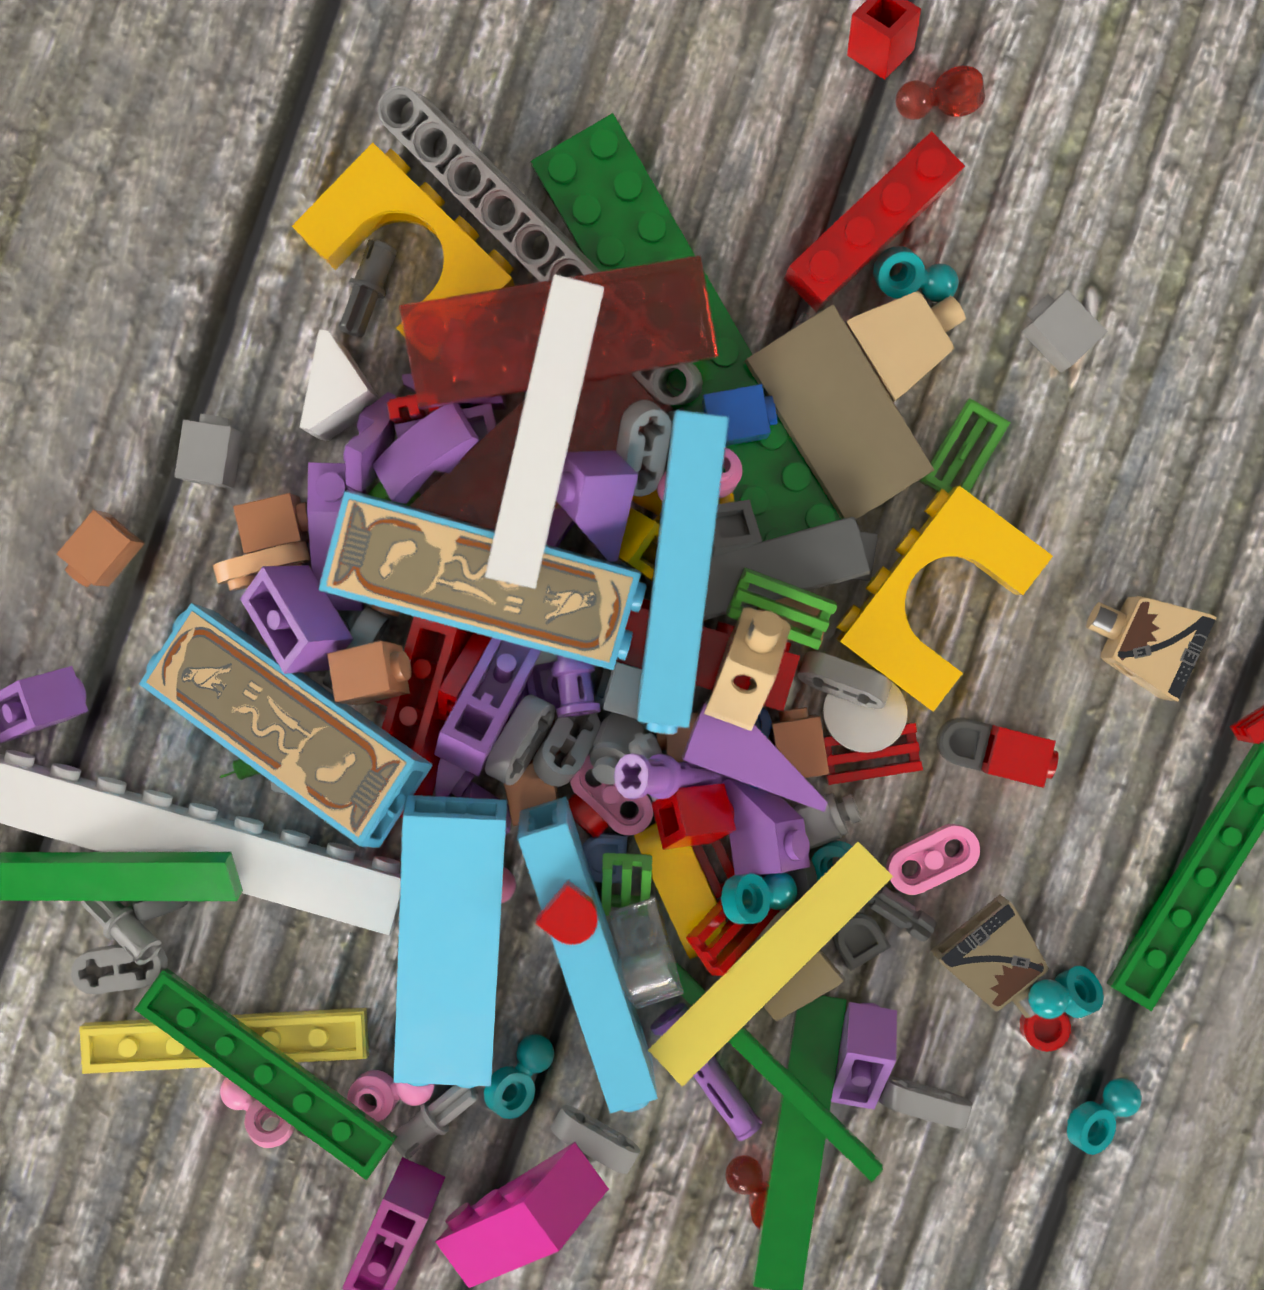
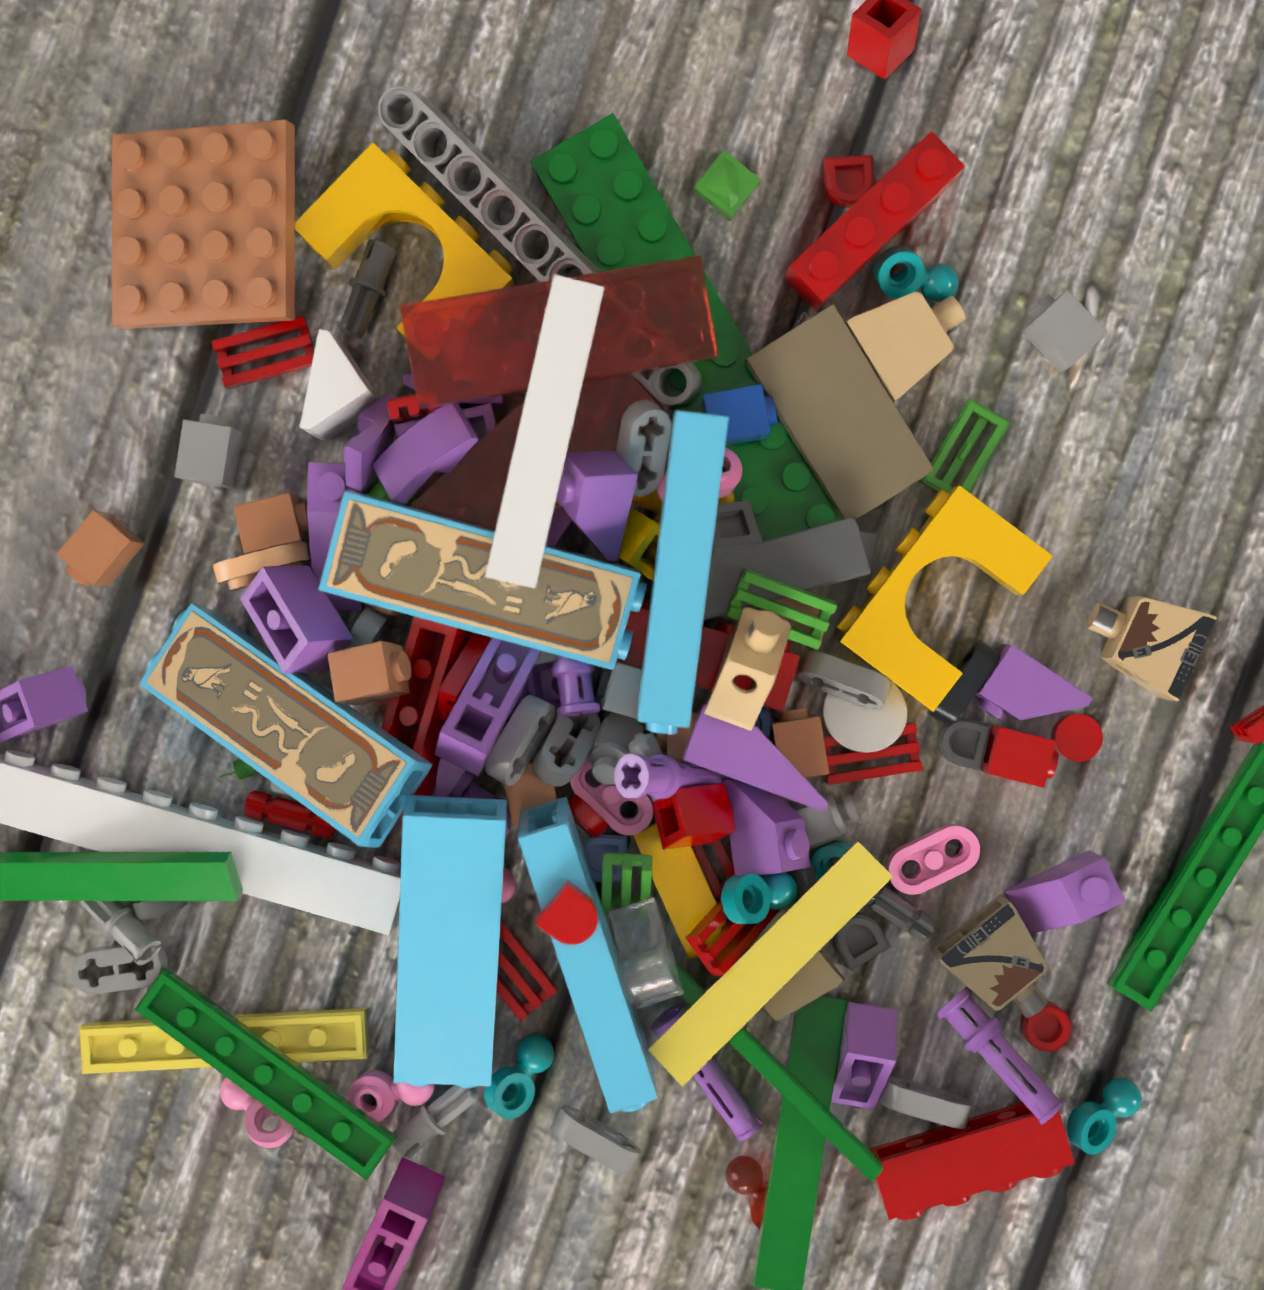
dark pink wedge [435,1142,609,1288] -> none
clear red plate [895,66,986,120] -> none
teal plate [1028,966,1104,1019] -> none
none -> nougat plate [112,119,295,329]
none -> red tile [211,316,315,390]
none -> red axle [244,790,336,839]
none -> red tile [496,917,558,1022]
none -> bright green tile [693,150,761,221]
none -> red tile [823,155,874,208]
none -> red brick [869,1102,1075,1220]
none -> black beam [927,640,1001,727]
none -> medium lavender pin [936,987,1065,1125]
none -> medium lavender slope [976,644,1093,722]
none -> medium lavender slope [1004,850,1126,934]
none -> red tile [1051,713,1103,762]

